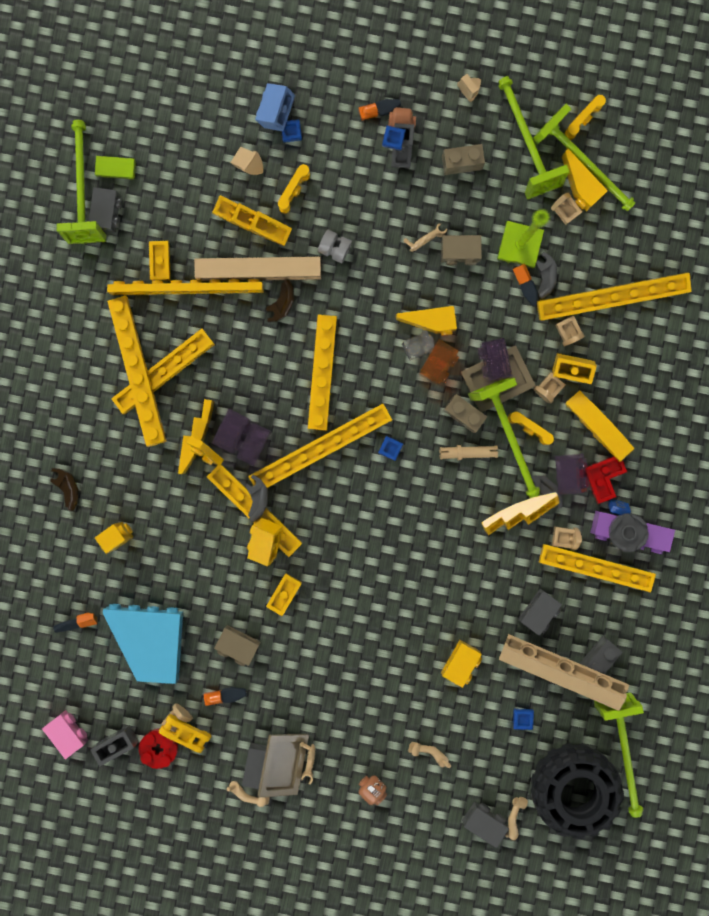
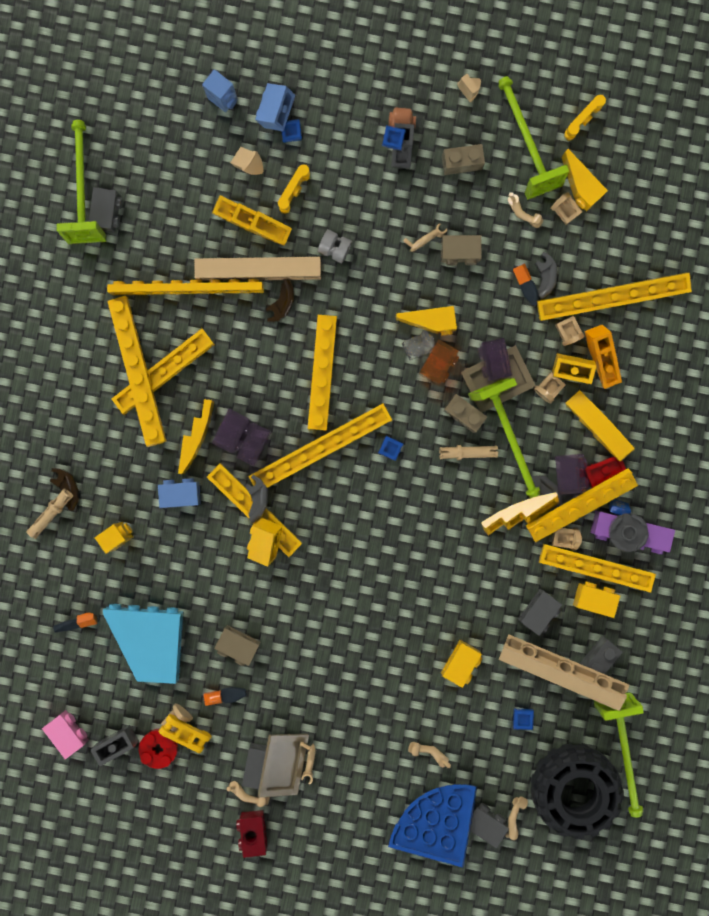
lime tile [95,156,136,179] -> none
yellow plate [149,241,170,281] -> none
yellow plate [186,436,224,466] -> none
yellow plate [266,573,302,616] -> none
nougat head [358,775,387,805] -> none
piece [359,99,401,121] -> none
lime tile [497,210,549,268] -> none
yellow plate [508,412,554,445] -> none
lime tile [533,104,636,211] -> none
none -> tan pin [26,489,73,539]
none -> medium blue brick [158,478,201,508]
none -> medium blue brick [202,69,237,113]
none -> dark red brick [236,810,268,858]
none -> blue plate [388,784,477,867]
none -> tan piece [508,193,543,228]
none -> yellow plate [526,468,638,543]
none -> yellow brick [573,581,620,618]
none -> light orange slope [584,325,622,389]

